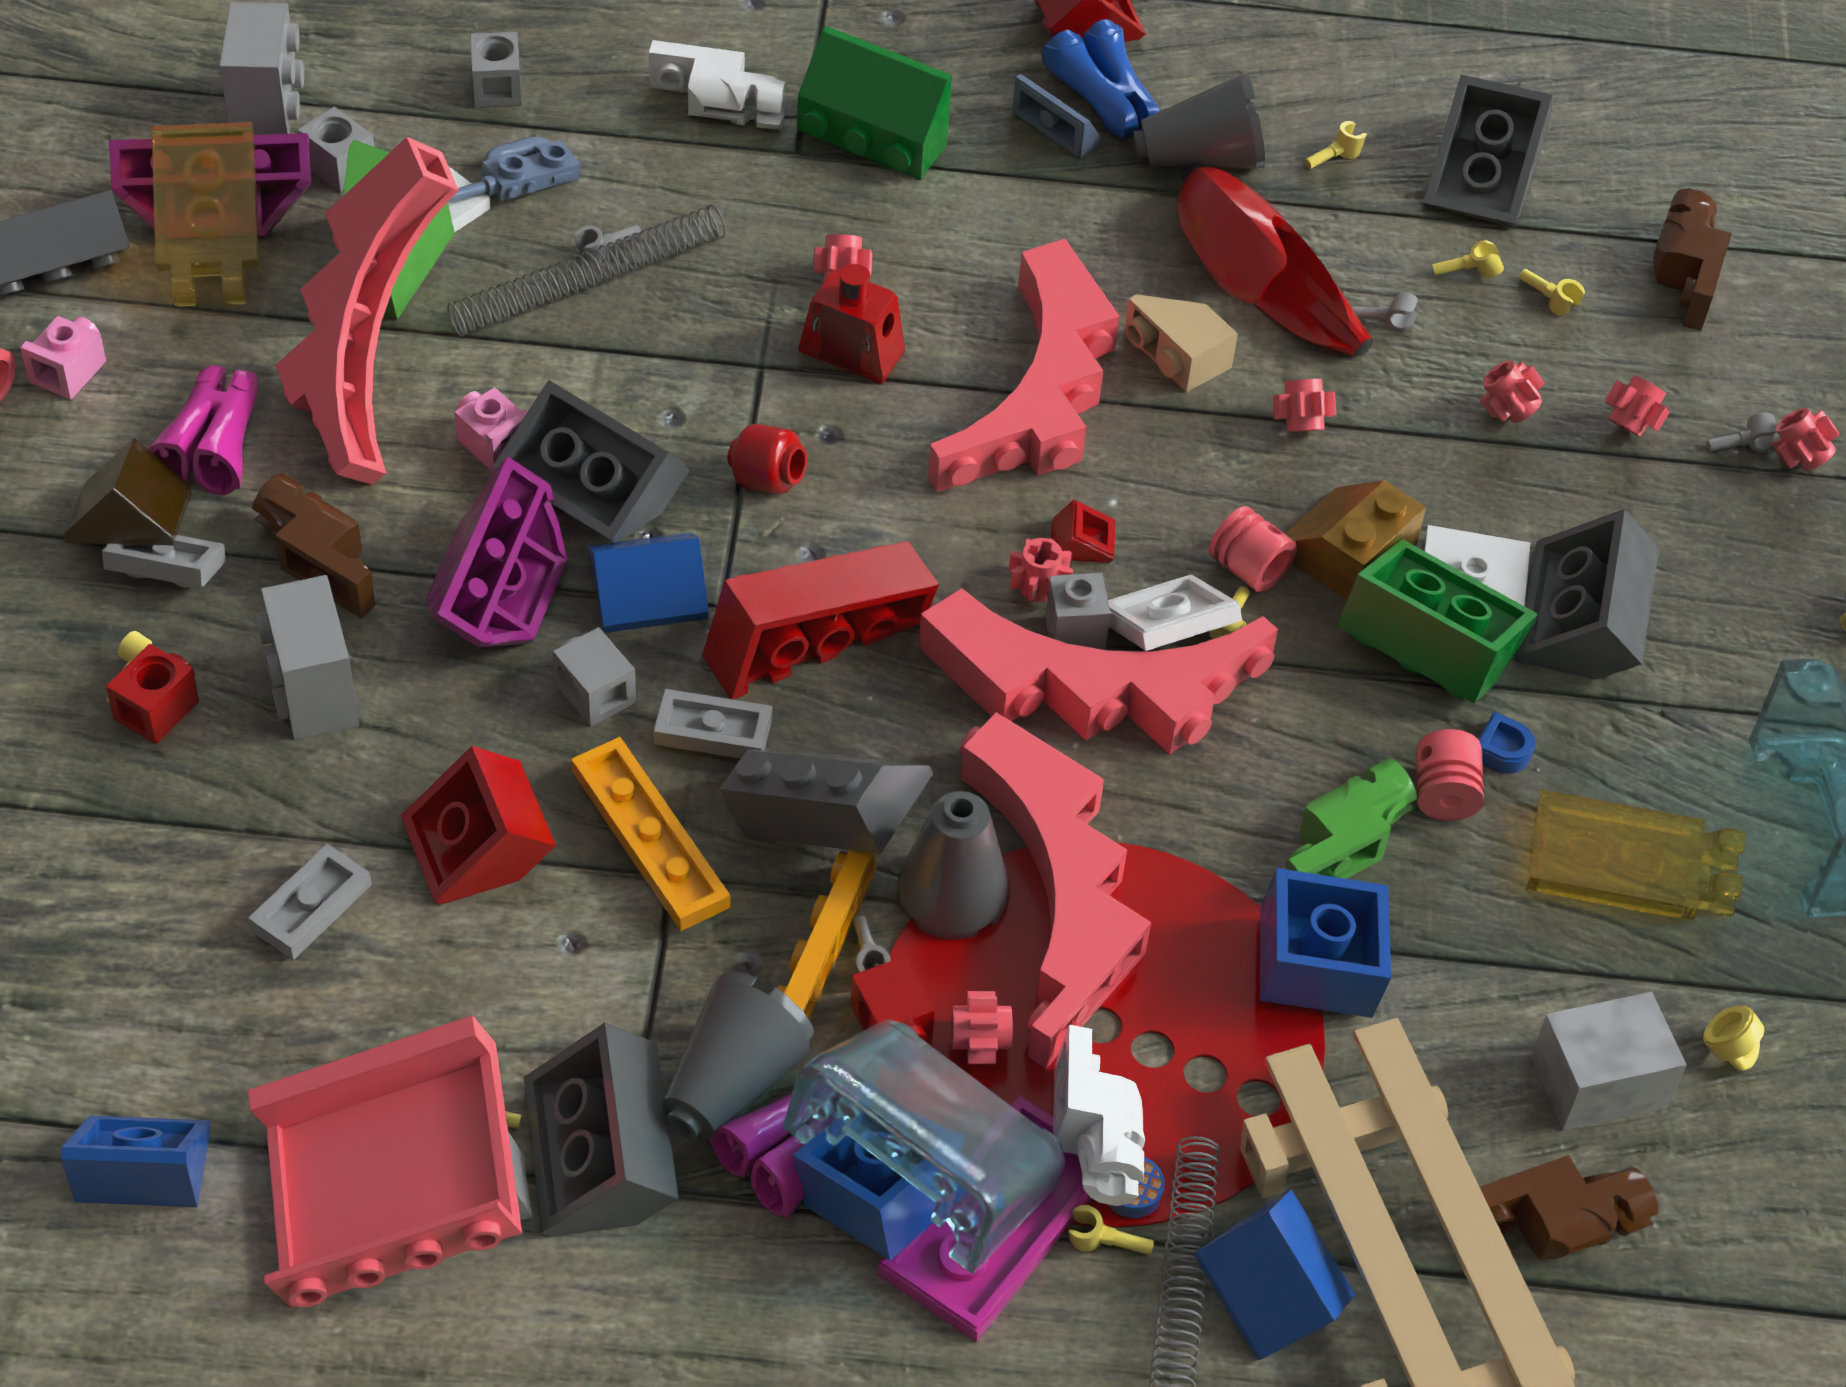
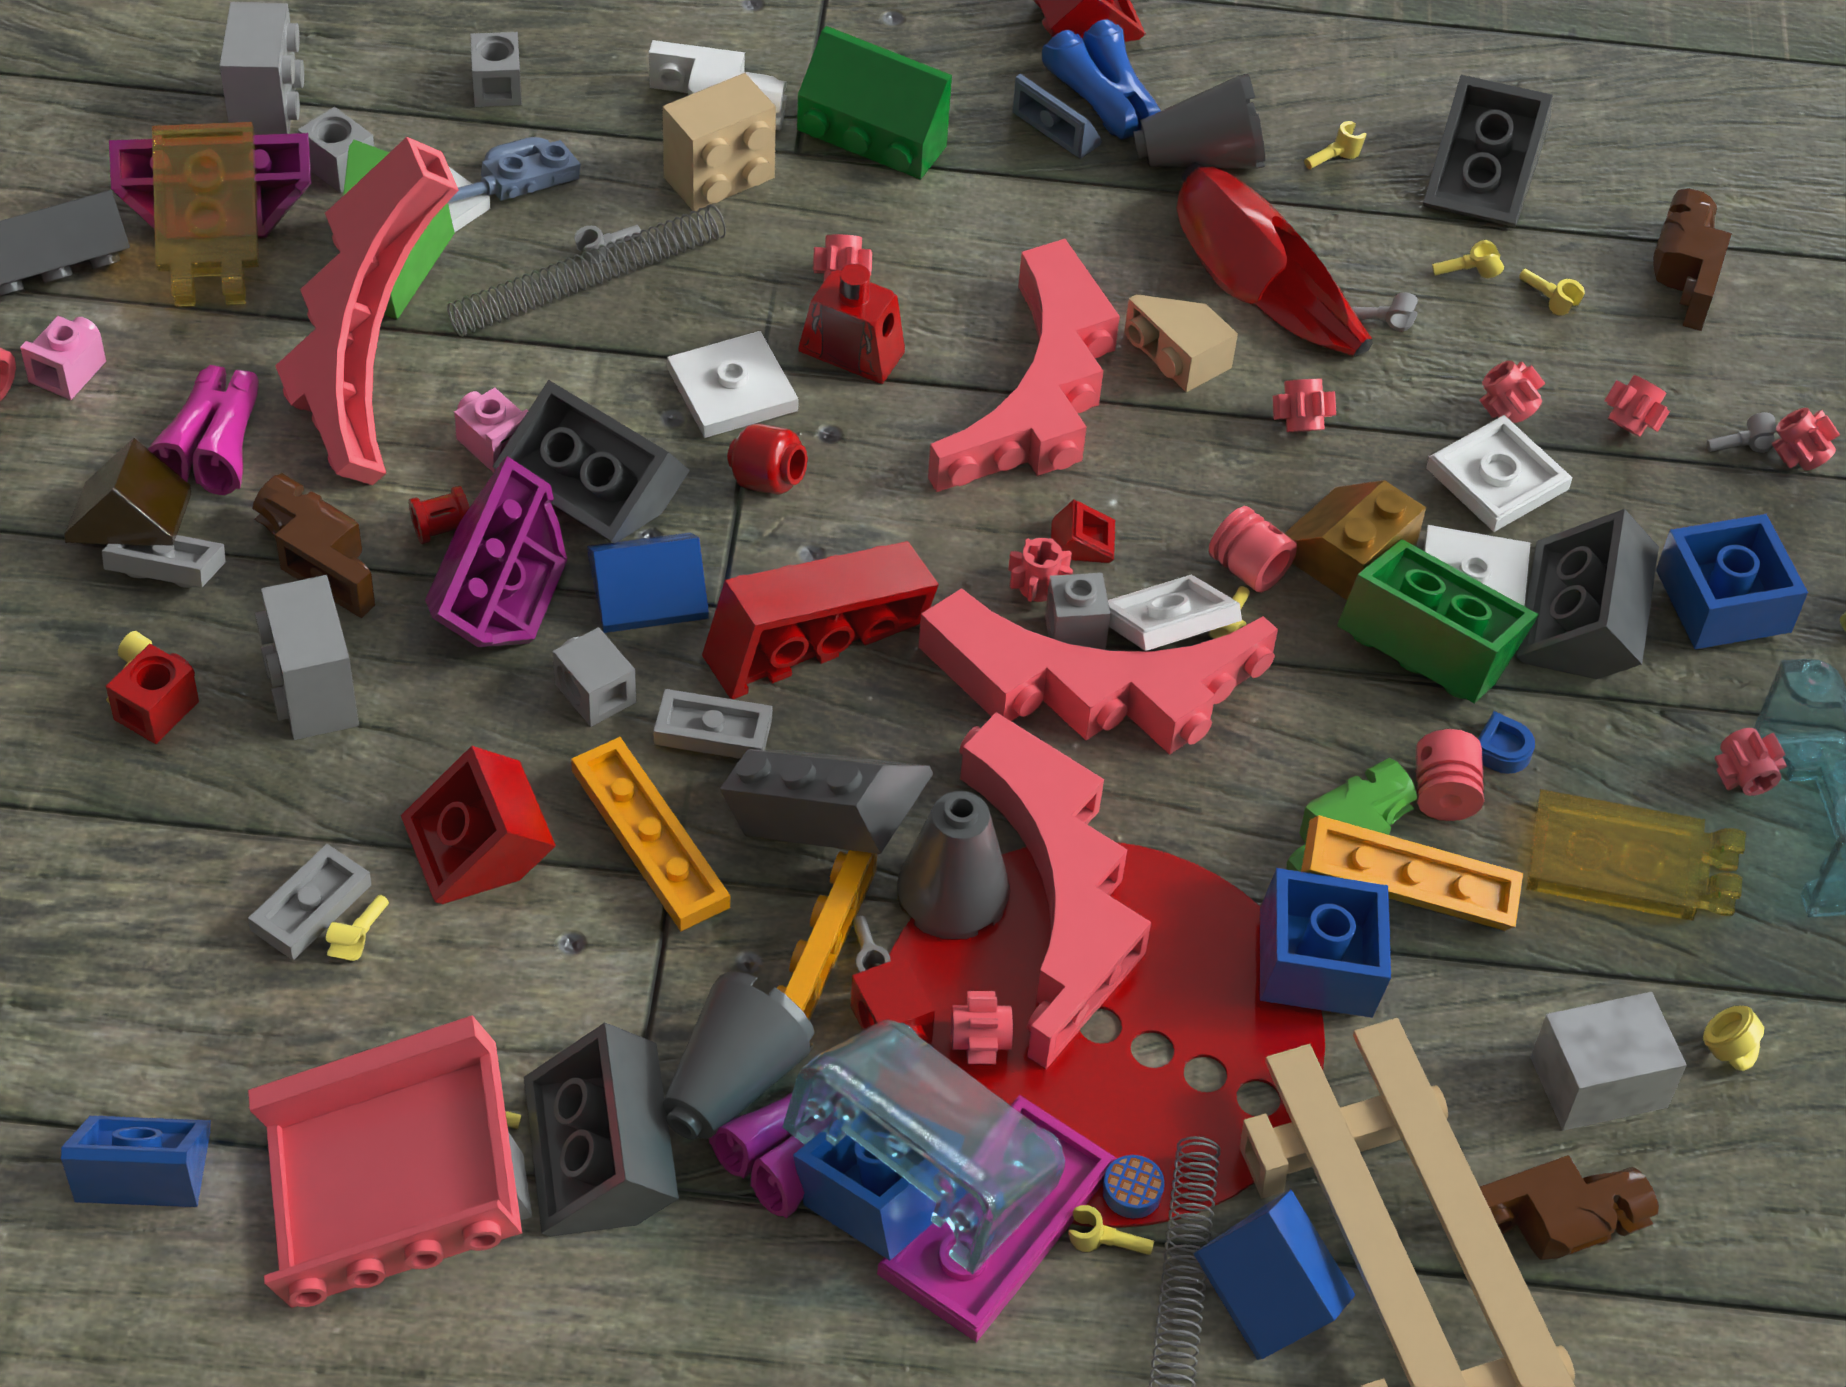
white plate [1053,1025,1145,1206] -> none
none -> light yellow hand [326,895,389,961]
none -> red bush [408,486,470,544]
none -> tan brick [662,73,776,211]
none -> white plate [667,331,799,438]
none -> light orange plate [1301,815,1523,931]
none -> white plate [1426,415,1572,532]
none -> blue brick [1656,514,1808,649]
none -> coral gear [1715,728,1787,796]

